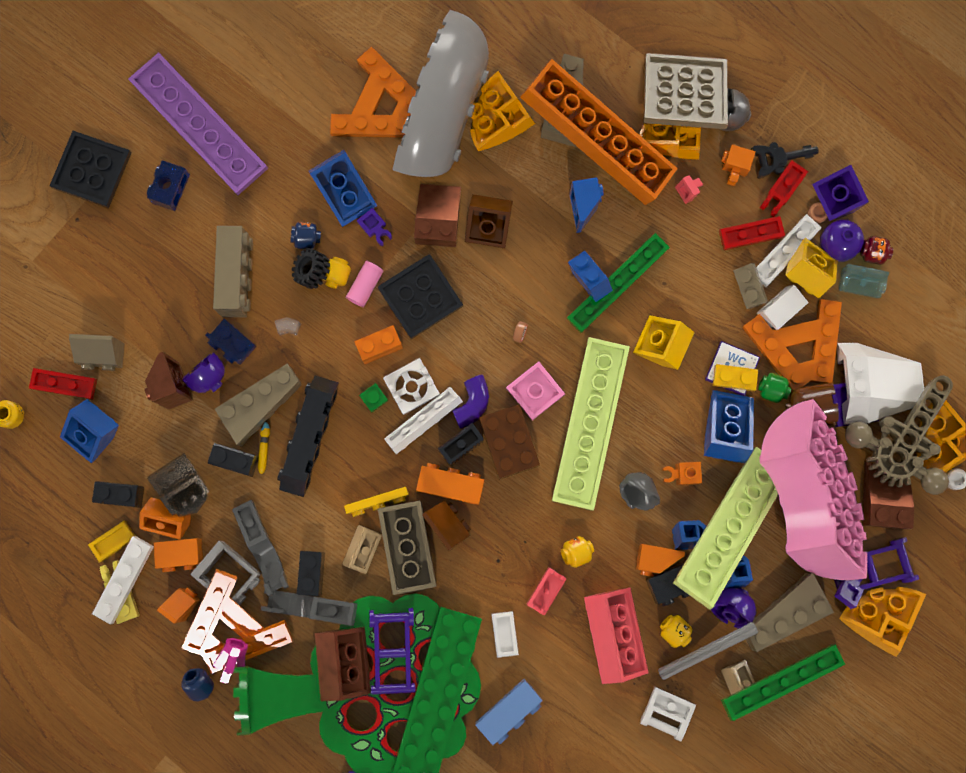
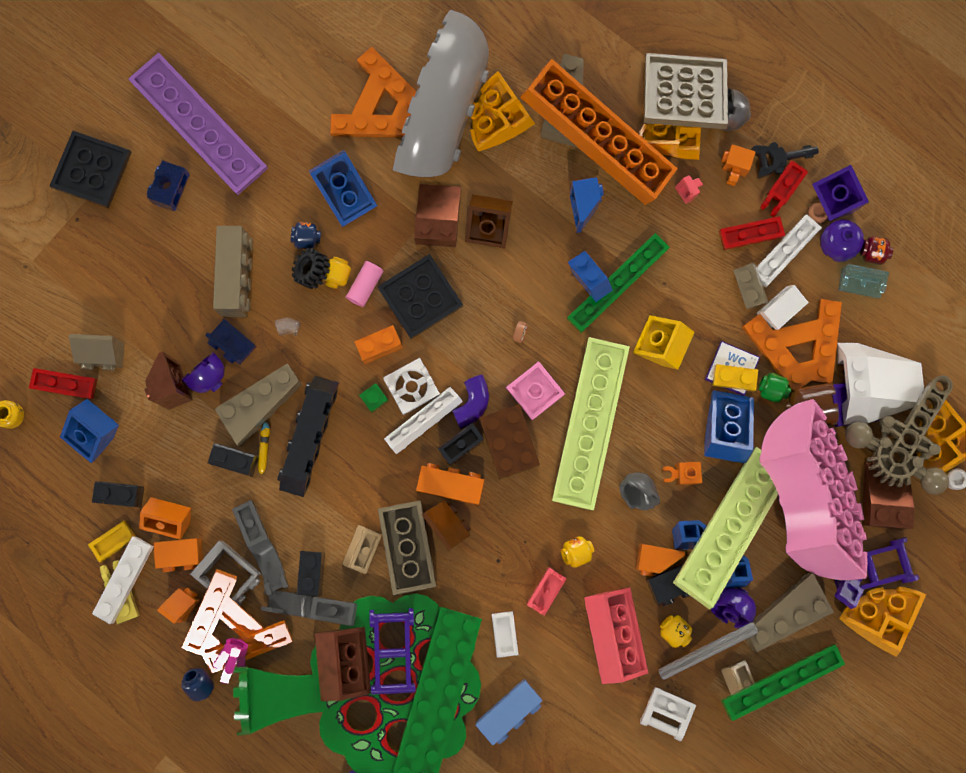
clear smoke piece [147,453,210,516] -> none
yellow plate [344,487,409,517] -> none
dark purple plate [357,208,392,246] -> none
yellow slope [786,238,838,298] -> none

